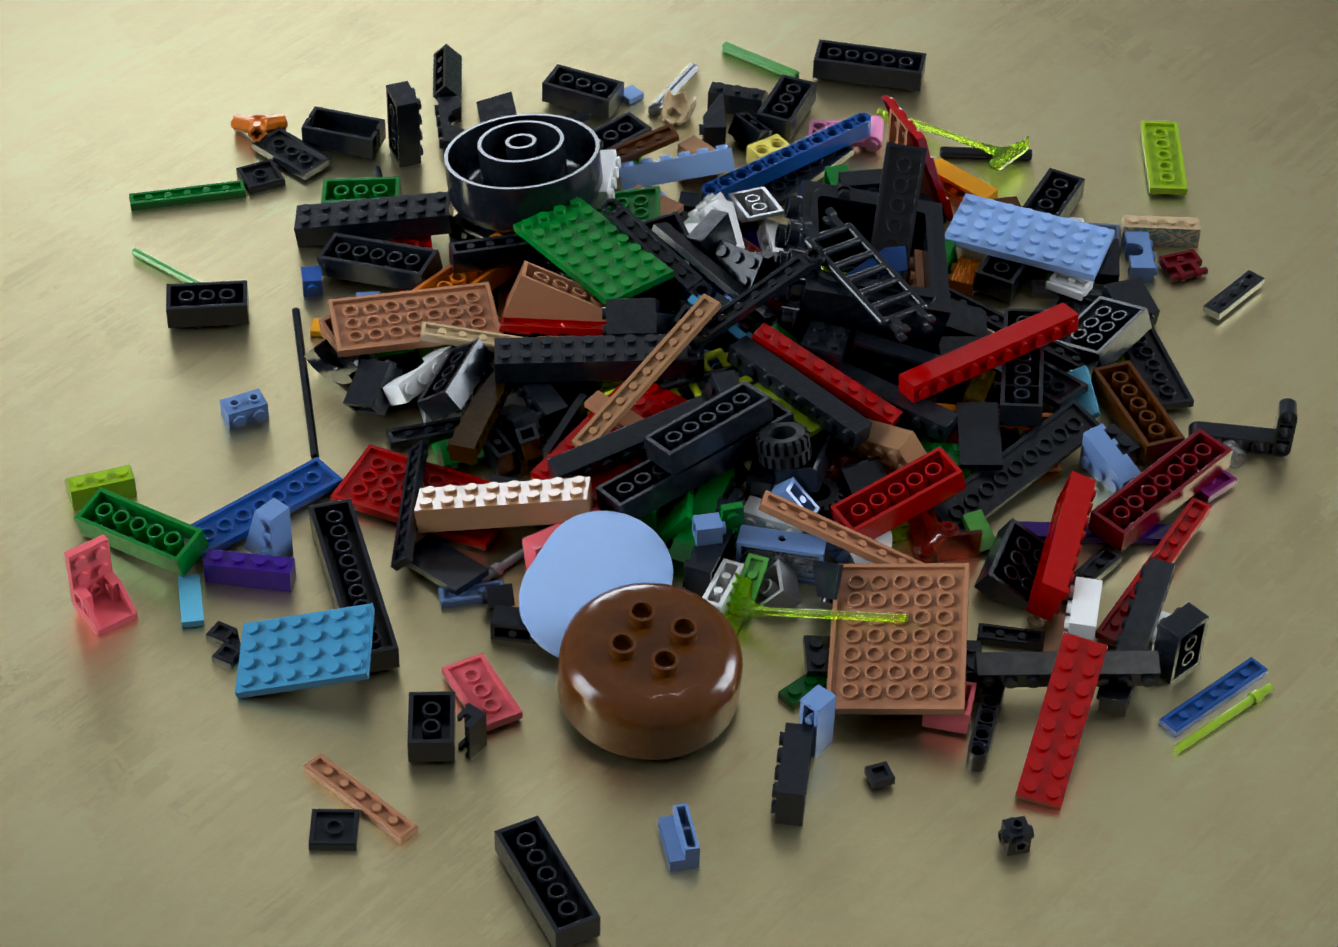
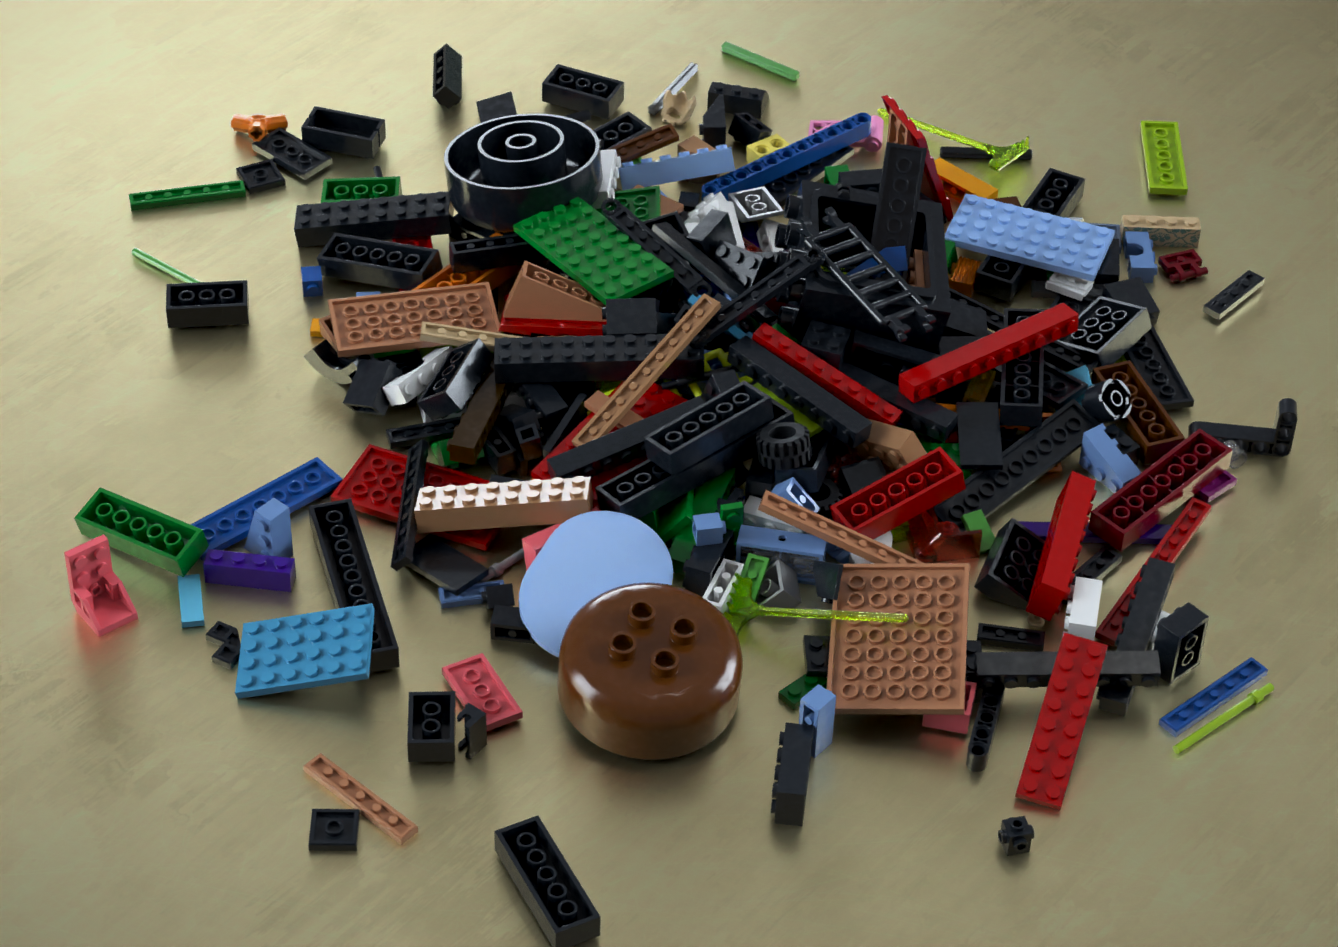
lime slope [65,465,137,511] -> none
medium blue brick [220,389,269,430] -> none
black piece [292,308,319,459] -> none
black brick [386,81,423,167] -> none
black arch [434,96,465,153] -> none
light blue tile [624,85,644,105] -> none
medium blue piece [658,803,700,872] -> none
black brick [756,74,817,141] -> none
black brick [813,39,927,92] -> none
black plate [864,761,895,789] -> none
none -> black brick [1081,379,1132,424]

